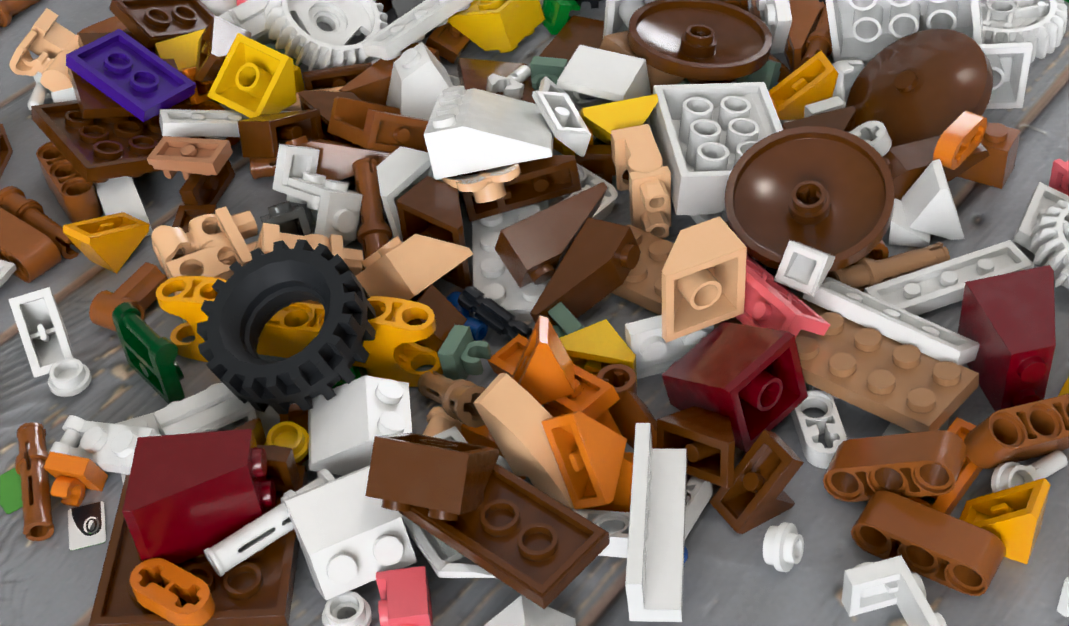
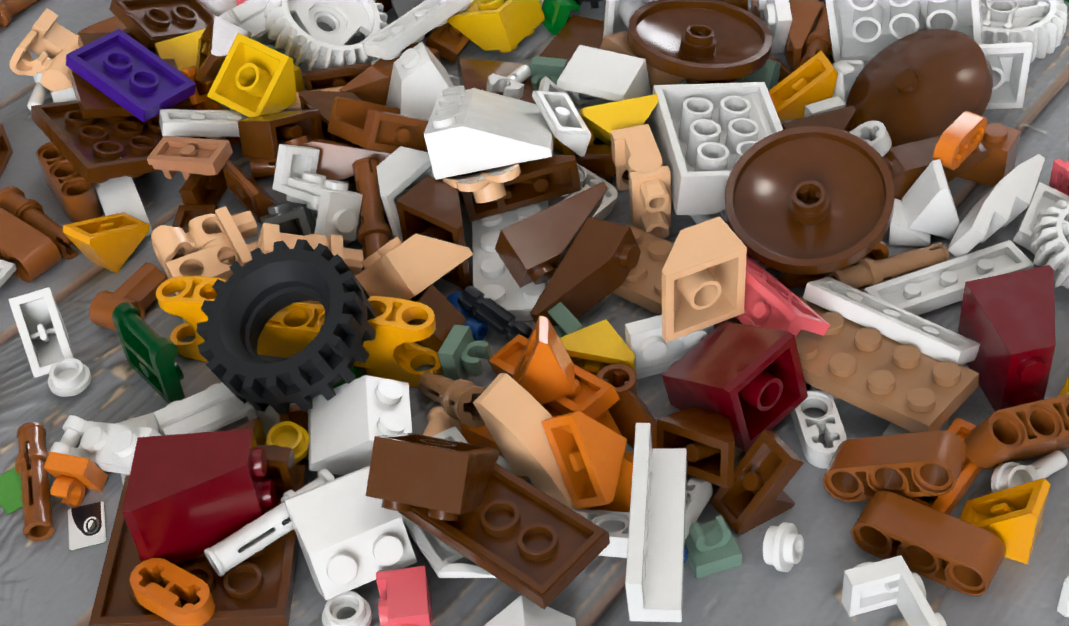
white slope [774,240,835,297] -> none
none -> dark orange slope [222,159,278,224]
none -> sand green tile [684,515,742,579]
none -> white slope [947,154,1045,257]

